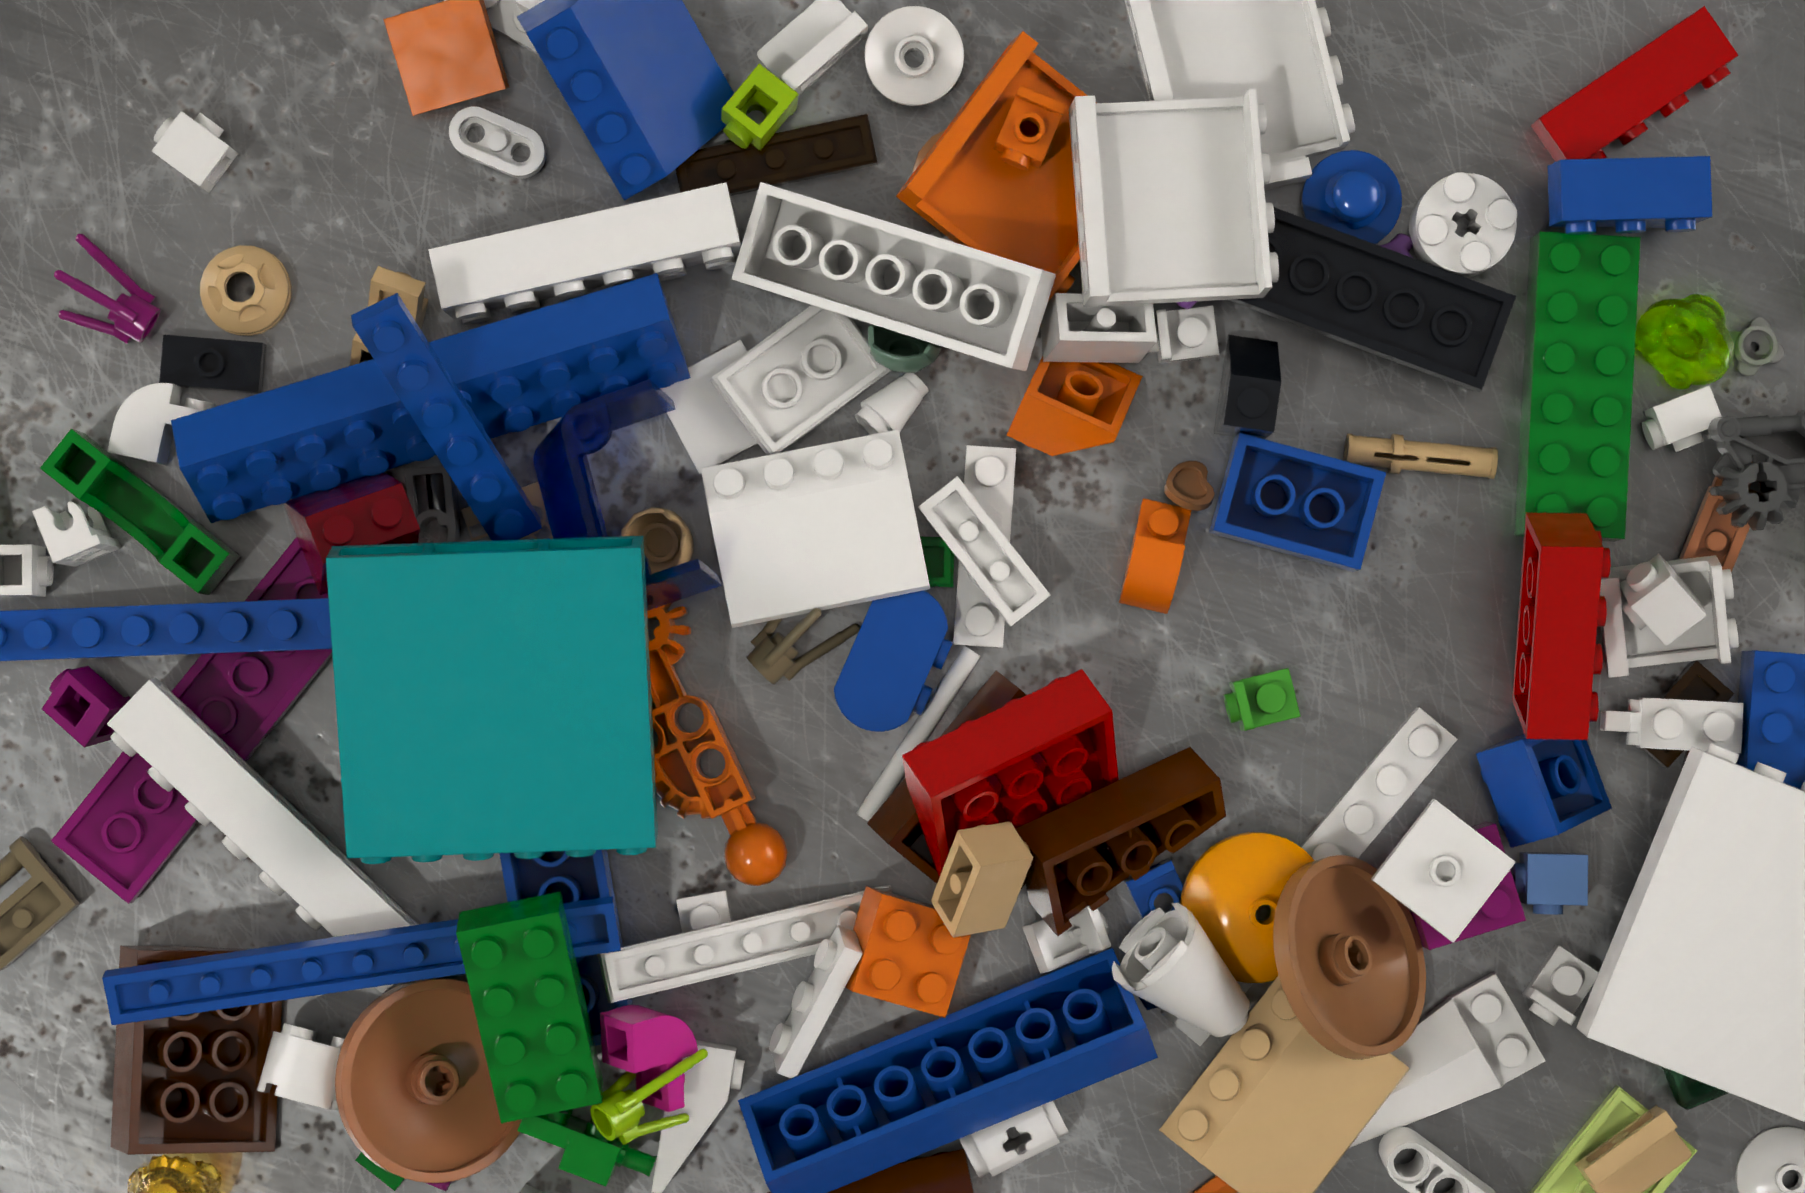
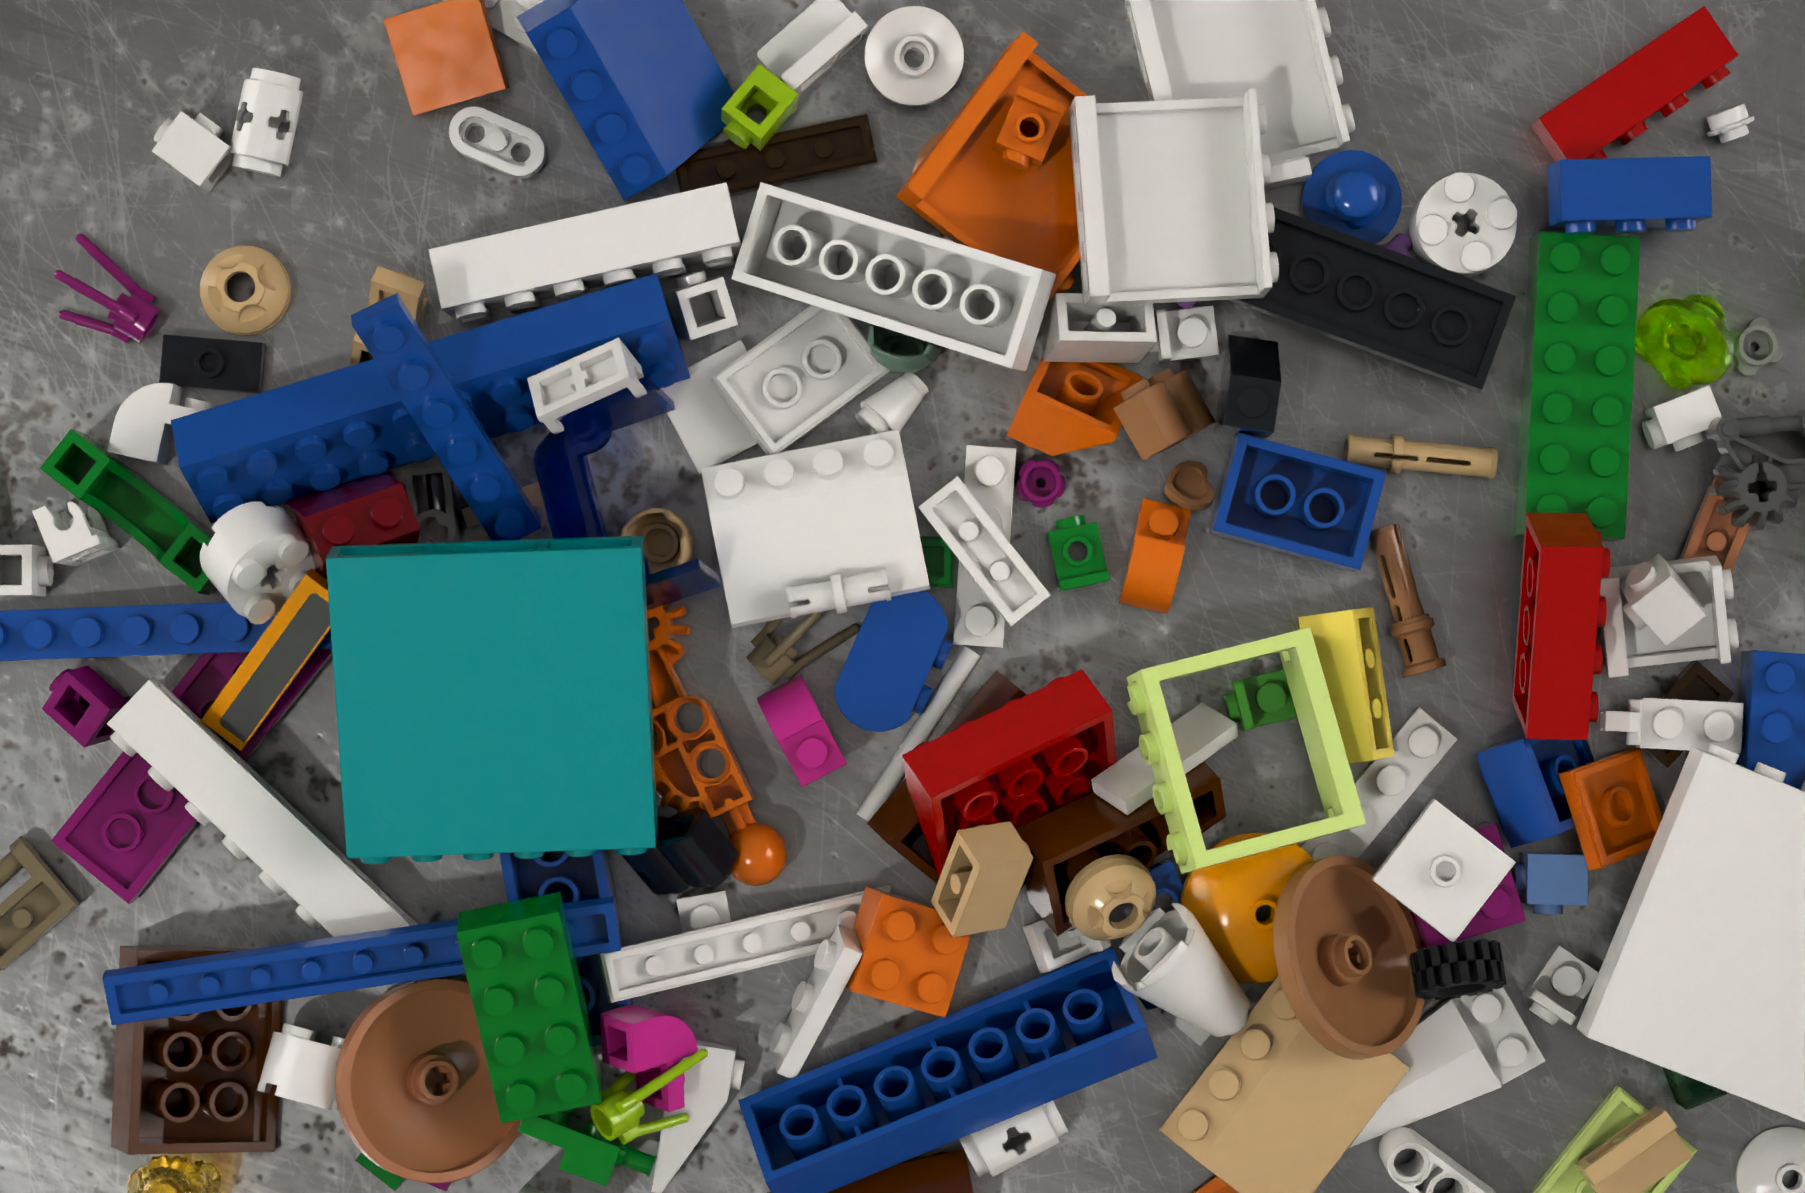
none -> white brick [200,501,316,624]
none -> tile [201,568,331,751]
none -> white piece [229,68,304,177]
none -> white hinge [527,337,647,434]
none -> black brick [620,809,739,895]
none -> white brick [665,270,738,340]
none -> dark pink brick [757,675,847,787]
none -> white pin [786,568,892,618]
none -> magenta plate [1016,458,1066,508]
none -> green brick [1046,515,1110,592]
none -> tan piece [1065,854,1156,941]
none -> white tile [1091,702,1238,815]
none -> medium nougat brick [1113,367,1216,461]
none -> yellowish green window [1126,627,1366,874]
none -> light yellow brick [1298,607,1395,763]
none -> medium nougat pin [1369,523,1447,678]
none -> black tyre [1409,939,1507,1000]
none -> orange tile [1559,747,1662,871]
none -> white plate [1706,103,1755,144]

